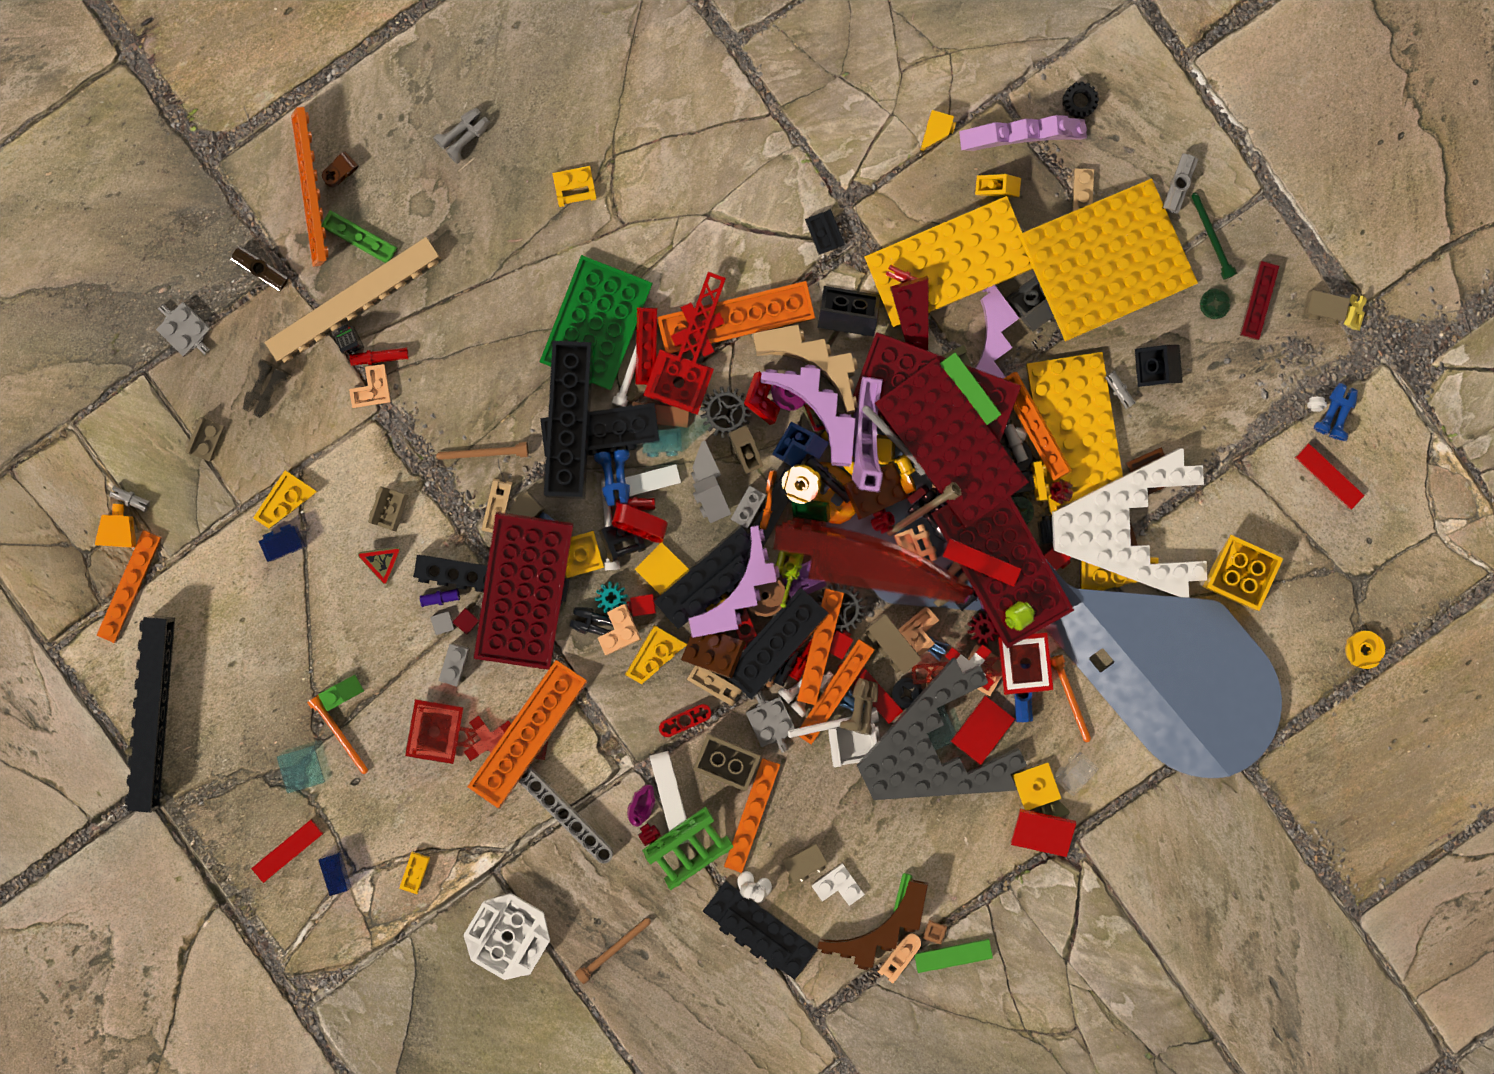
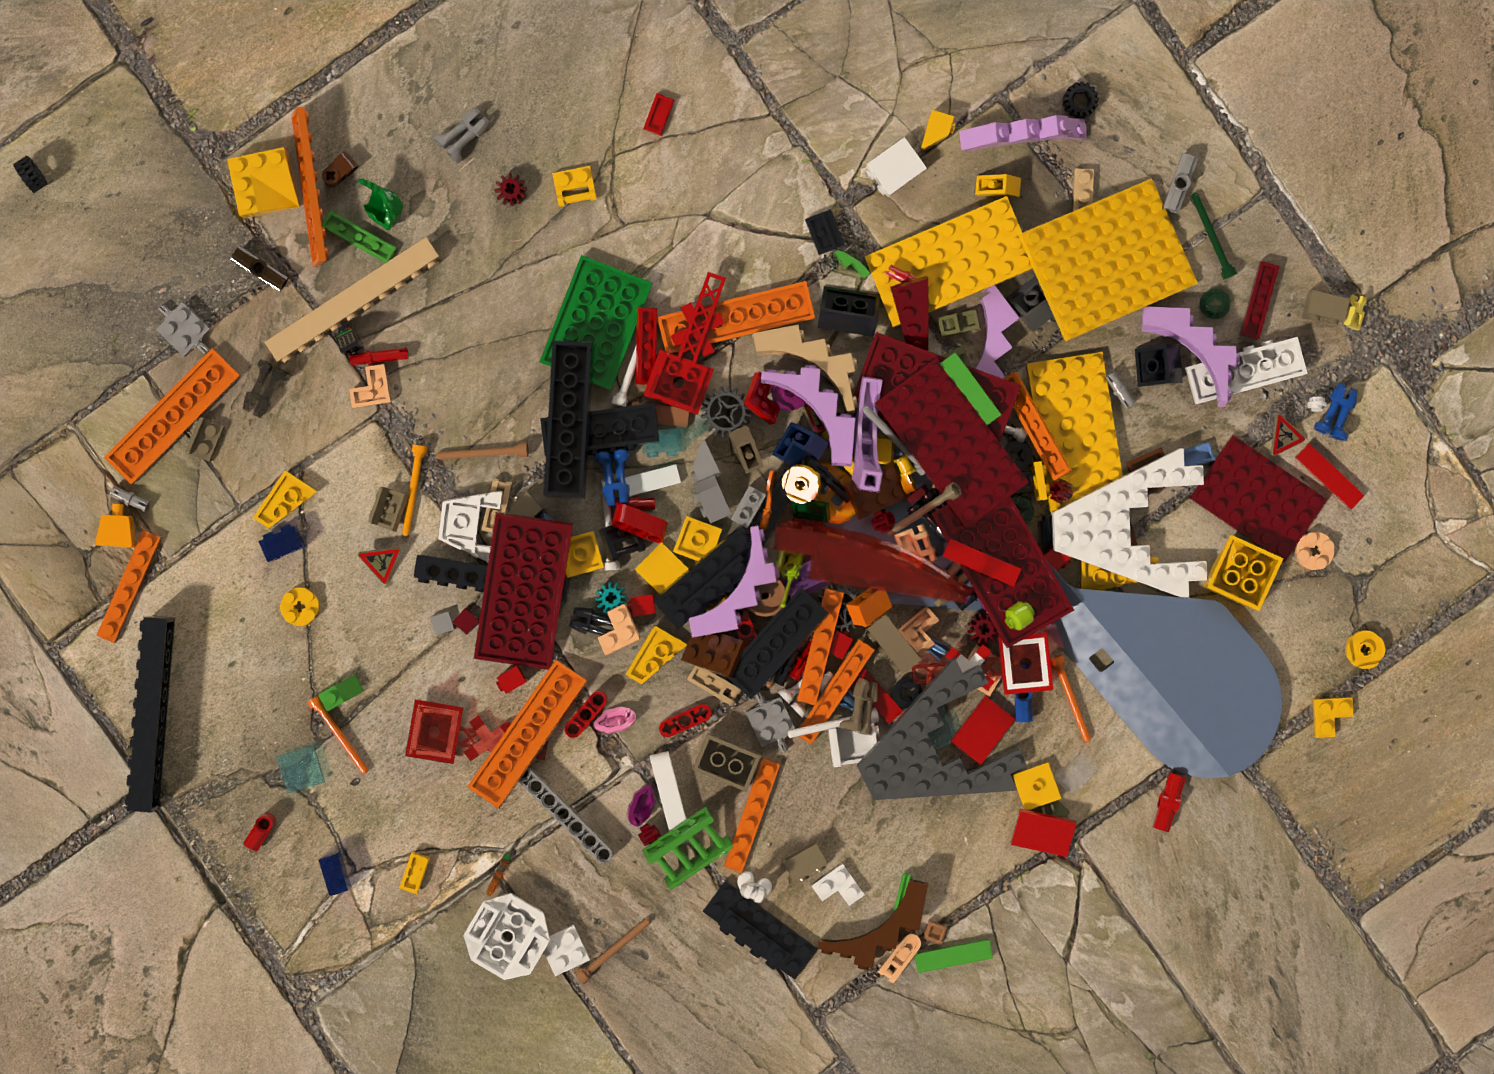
red tile [251,819,324,883] -> none
dark purple pin [420,588,460,607] -> none
light grey brick [438,643,470,686] -> none
light grey pin [1004,423,1028,463] -> none
none -> black tyre [13,155,48,193]
none -> orange plate [104,348,241,485]
none -> yellow slope [227,147,300,219]
none -> red piece [243,813,276,852]
none -> yellow plate [280,587,320,626]
none -> green hair [357,178,403,230]
none -> light orange piece [402,444,428,536]
none -> white wing [438,491,503,563]
none -> clear orange piece [487,853,510,896]
none -> dark red gear [494,173,528,207]
none -> red brick [496,665,527,694]
none -> white plate [544,925,590,976]
none -> red beam [565,690,608,738]
none -> bright pink arm [593,707,636,734]
none -> red tile [643,93,675,136]
none -> yellow plate [673,516,722,561]
none -> bright green slope [834,250,870,280]
none -> orange brick [846,586,892,627]
none -> white panel [866,137,927,197]
none -> olive slope [938,309,981,336]
none -> lavender arch [1141,307,1240,407]
none -> red piece [1152,772,1186,832]
none -> medium blue tile [1184,442,1215,466]
none -> white plate [1185,337,1308,405]
none -> dark red plate [1189,435,1328,563]
none -> piece [1271,414,1305,456]
none -> light nougat plate [1294,532,1335,570]
none -> yellow plate [1313,697,1354,738]

